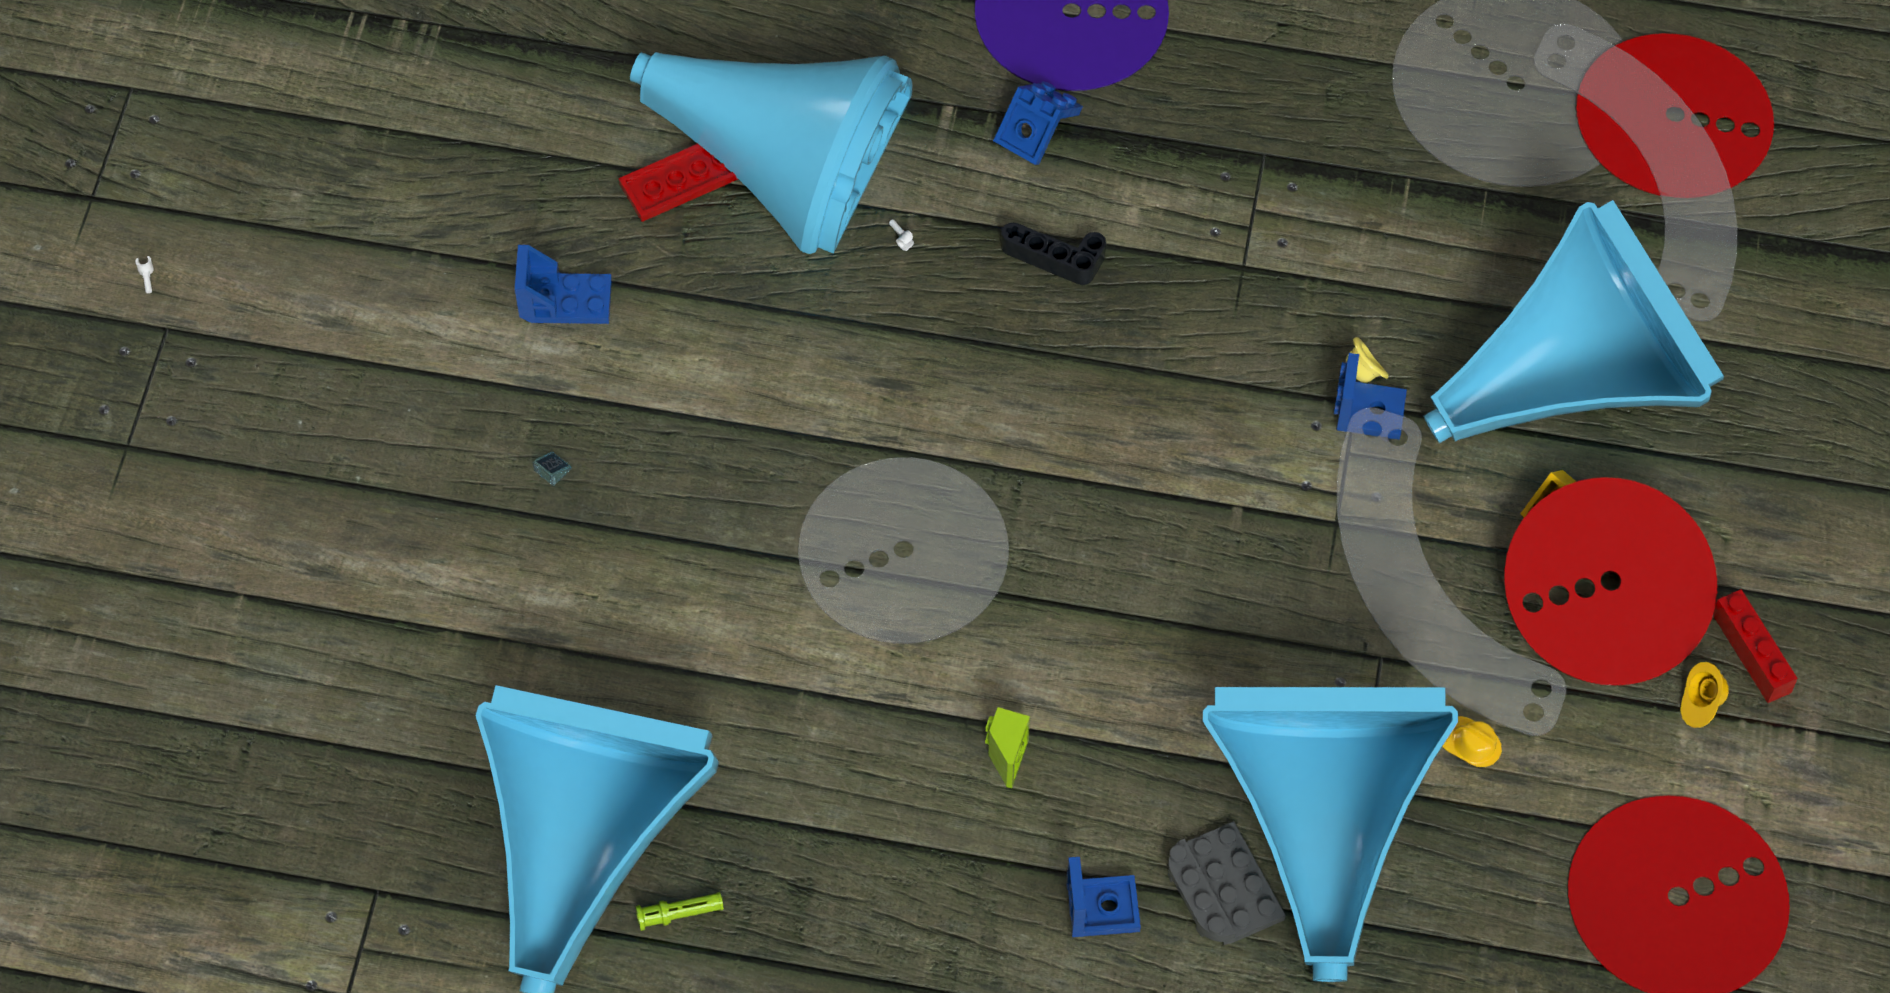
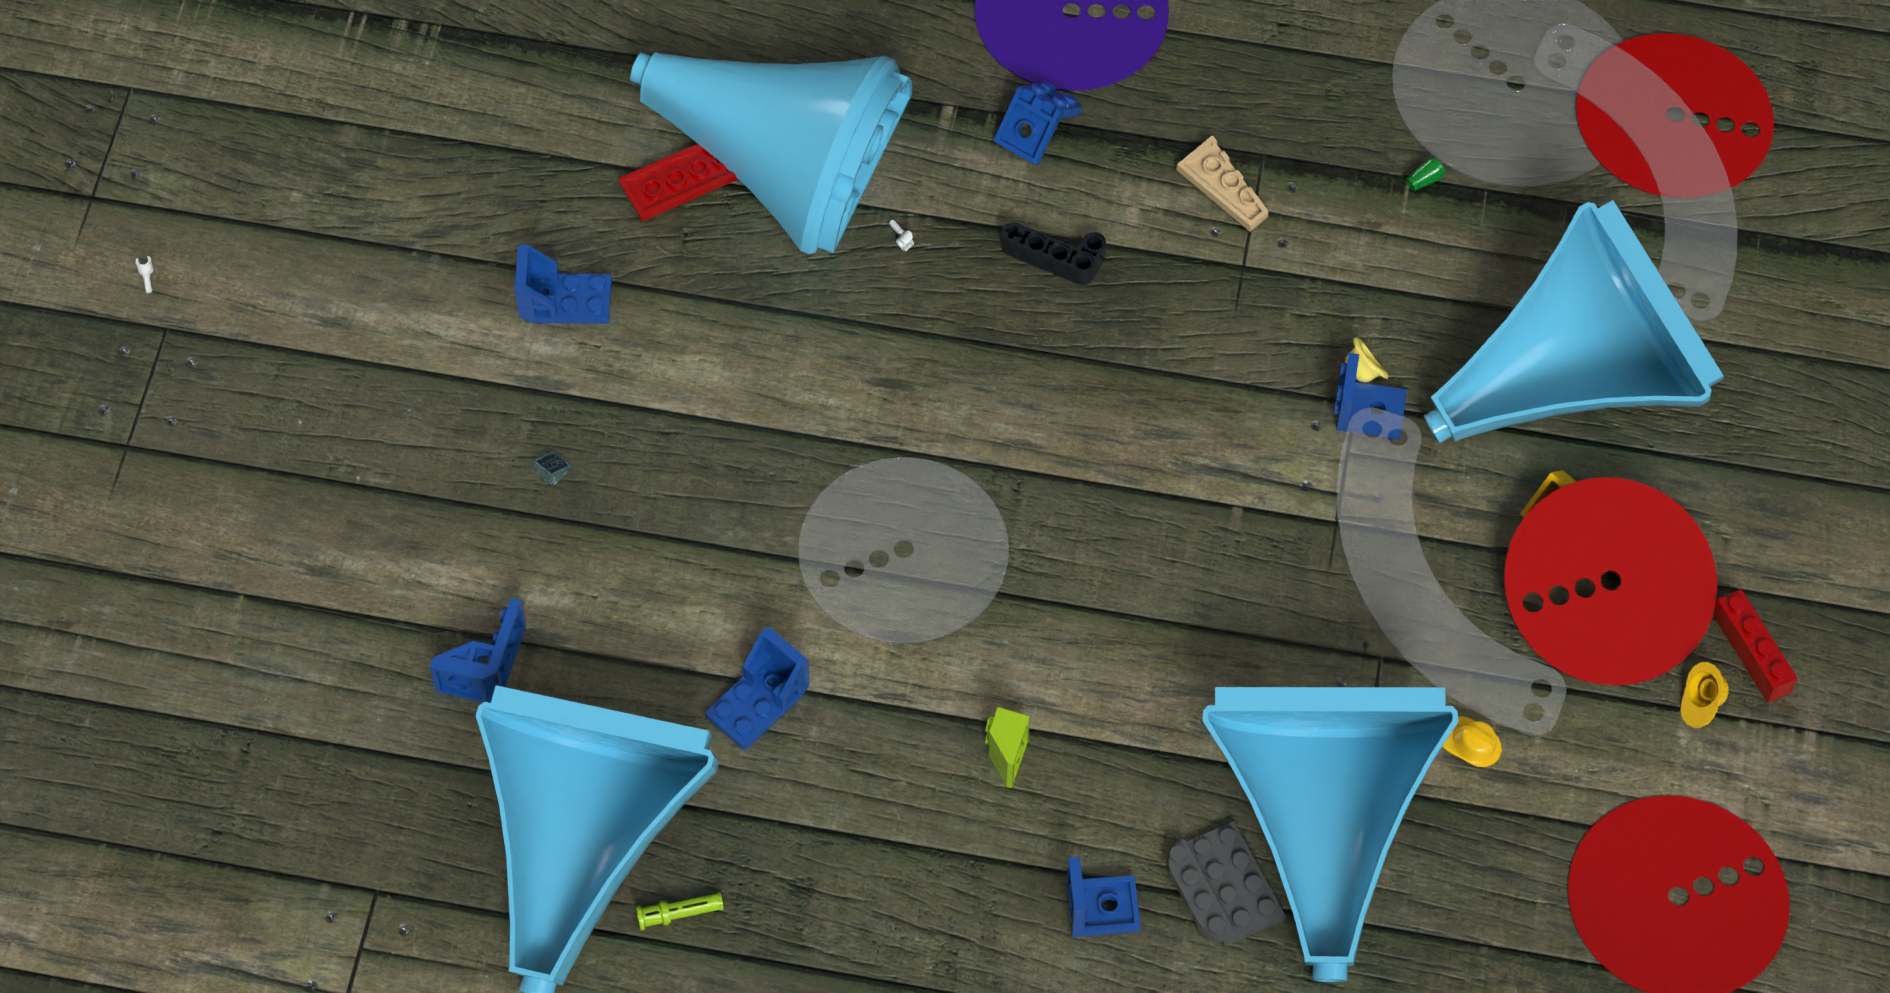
none -> blue bracket [430,598,526,703]
none -> blue bracket [705,626,810,751]
none -> tan wing [1176,135,1269,232]
none -> green cone [1406,157,1446,192]

